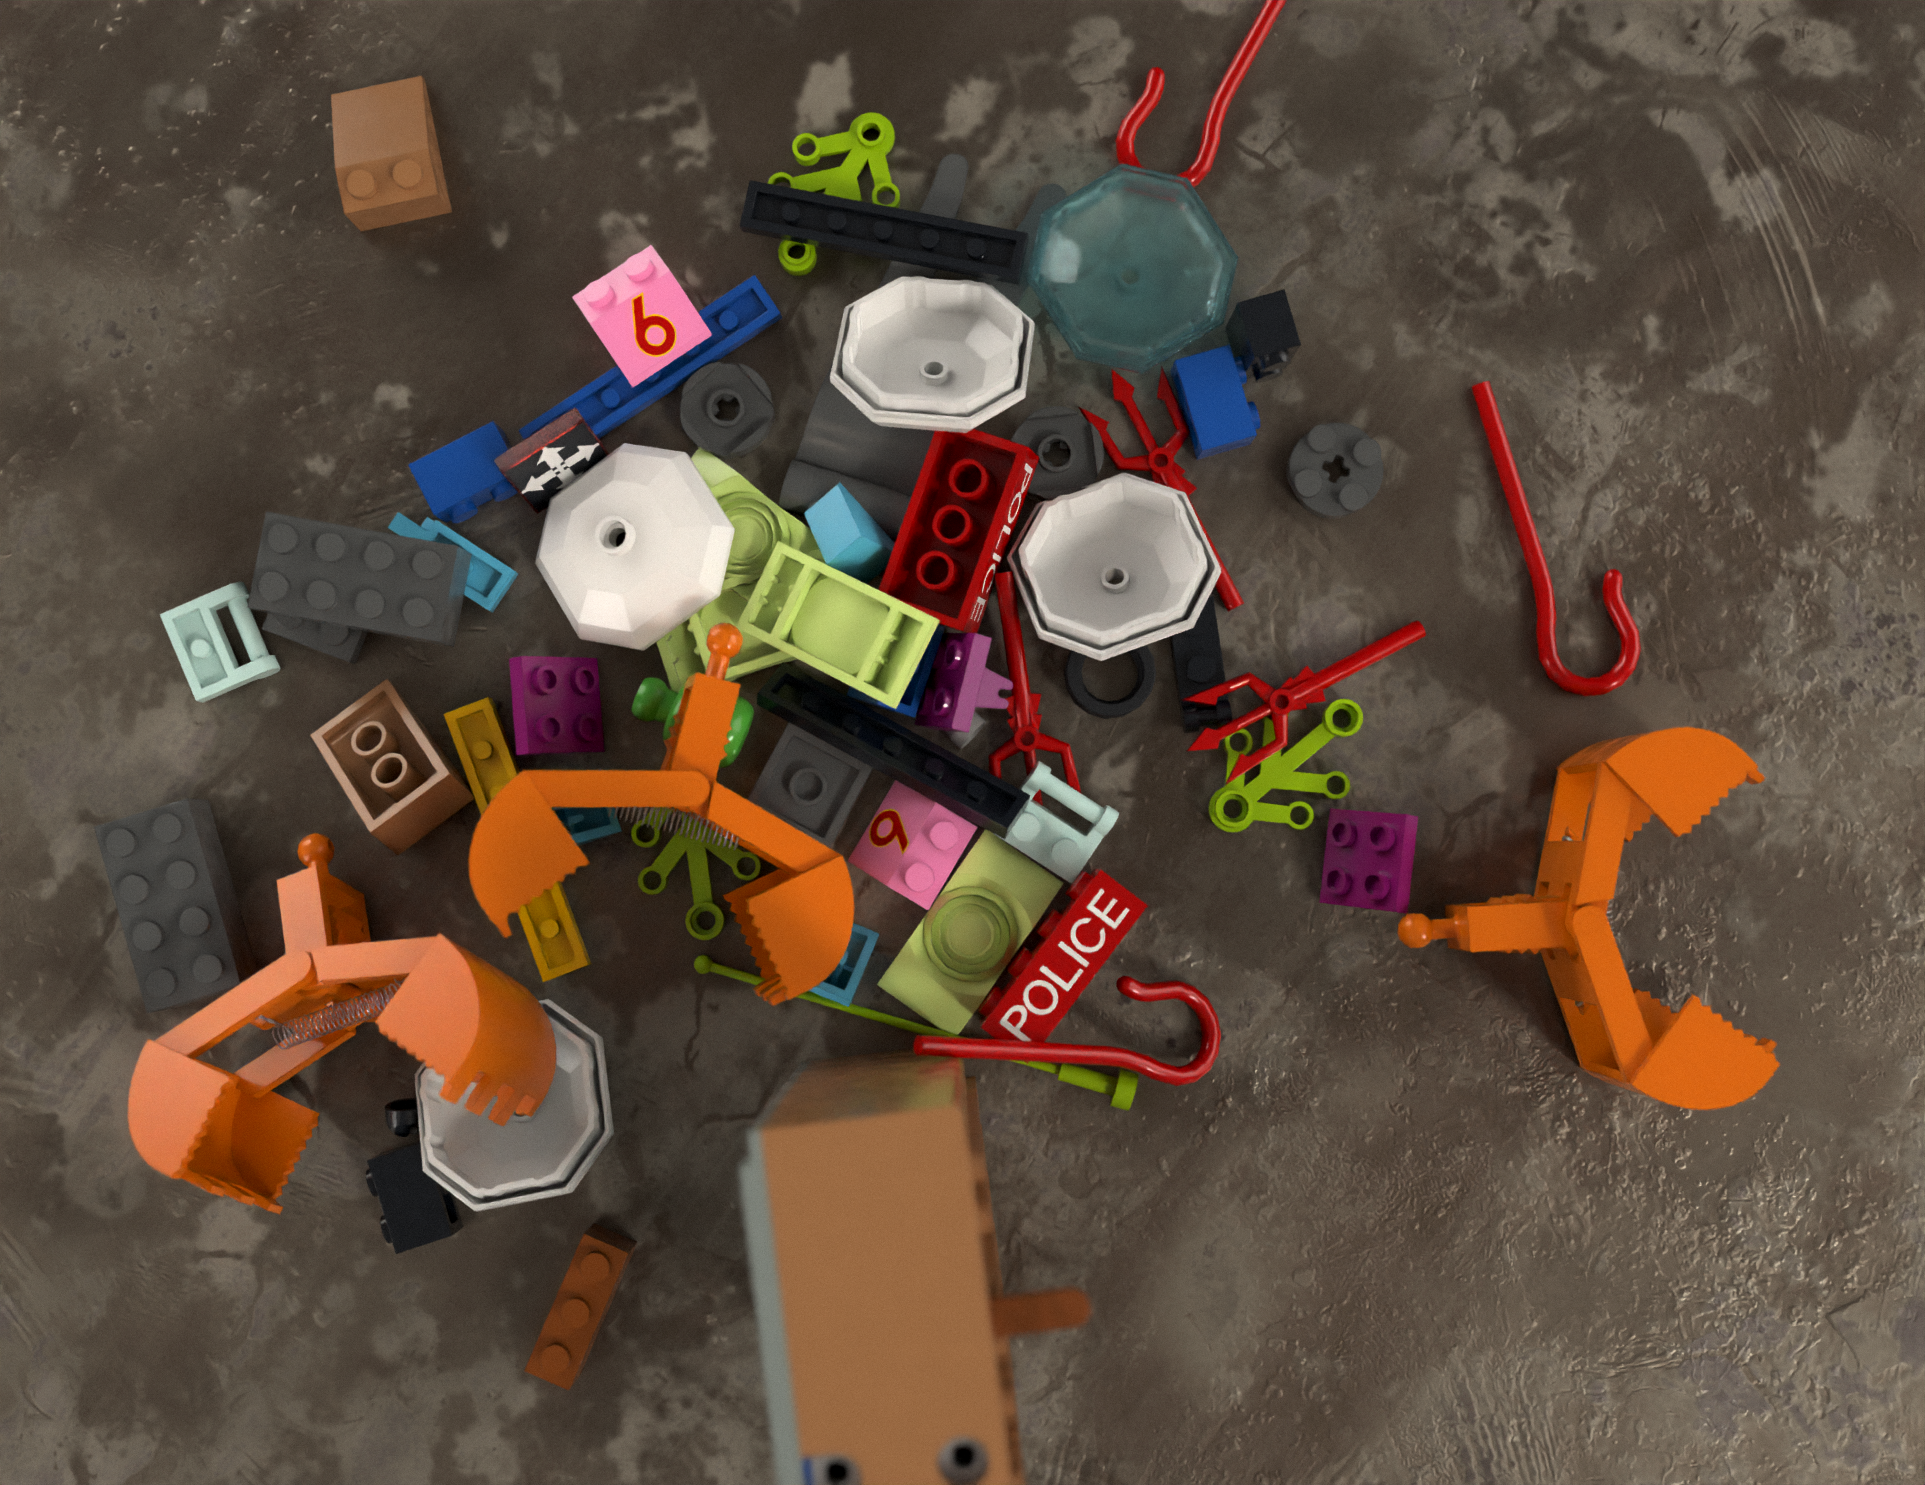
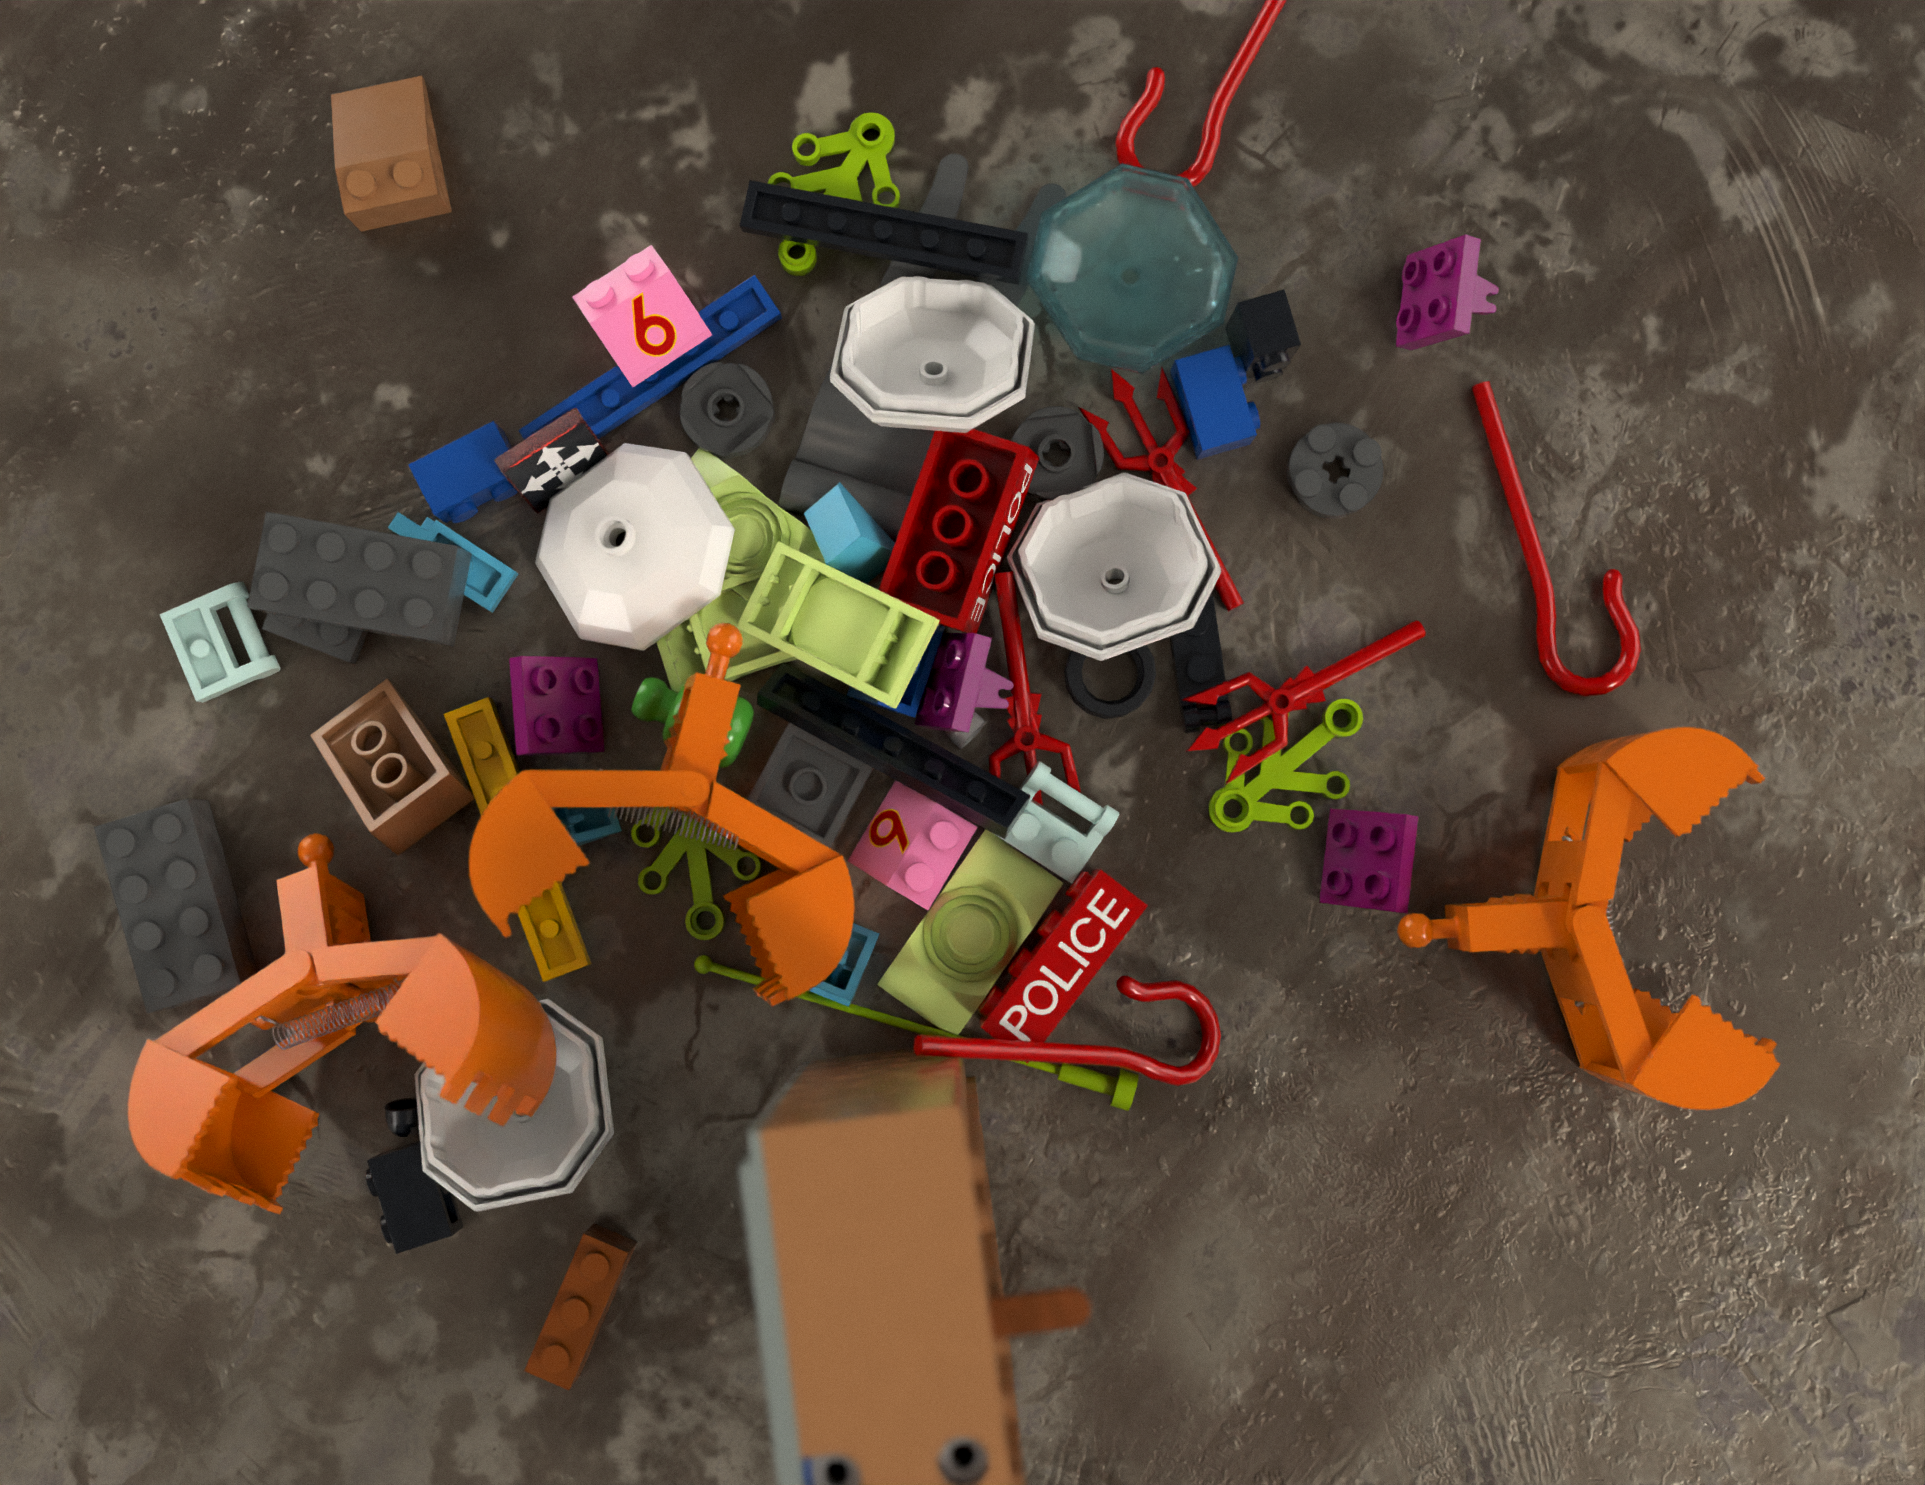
none -> magenta plate [1396,234,1499,351]

